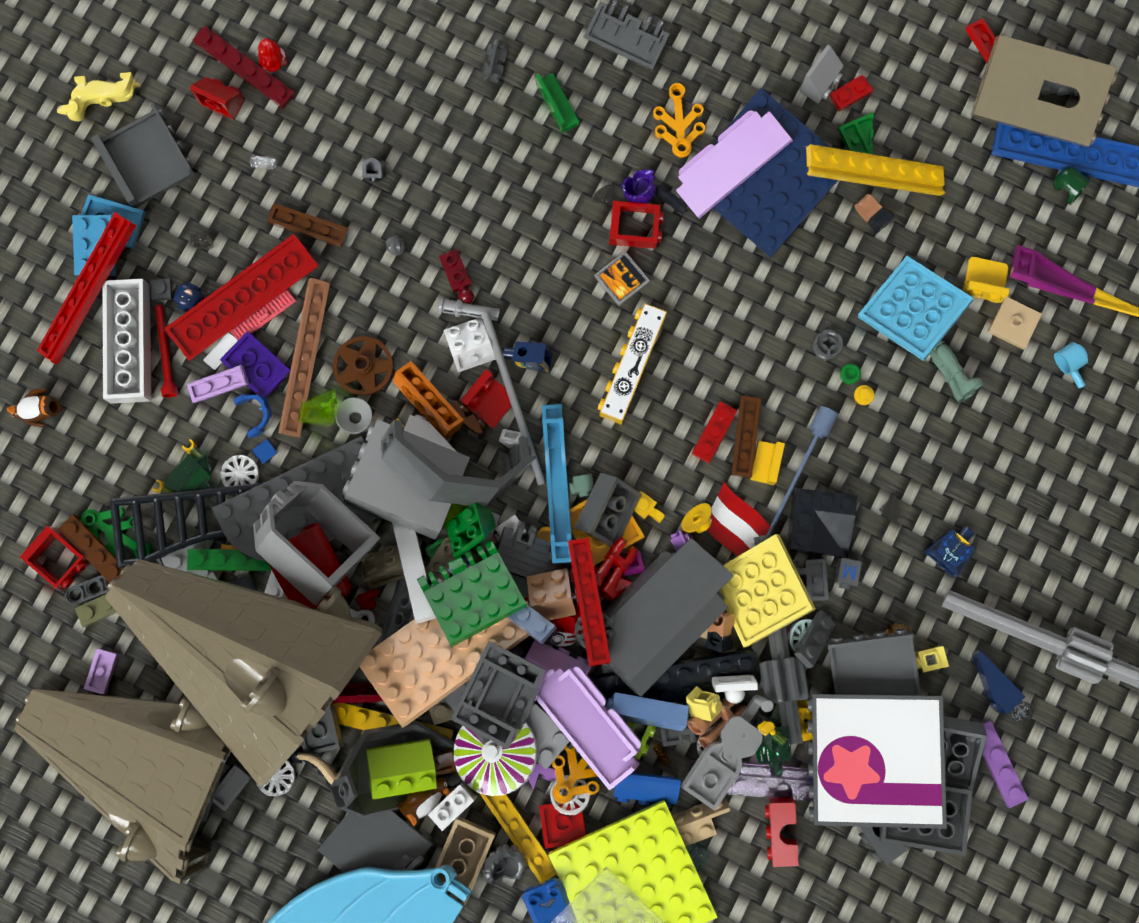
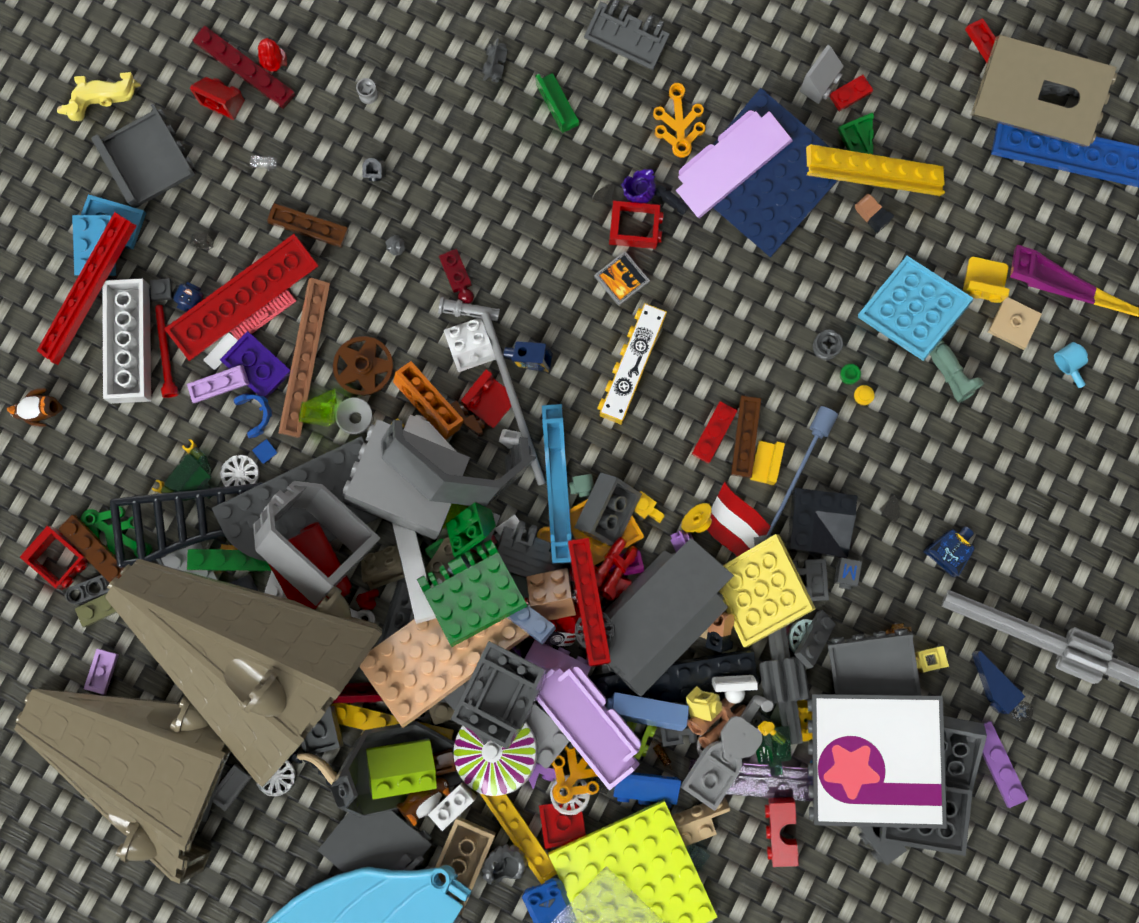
dark green helmet [1053,167,1090,205] -> none
none -> light grey wheel [356,78,378,104]

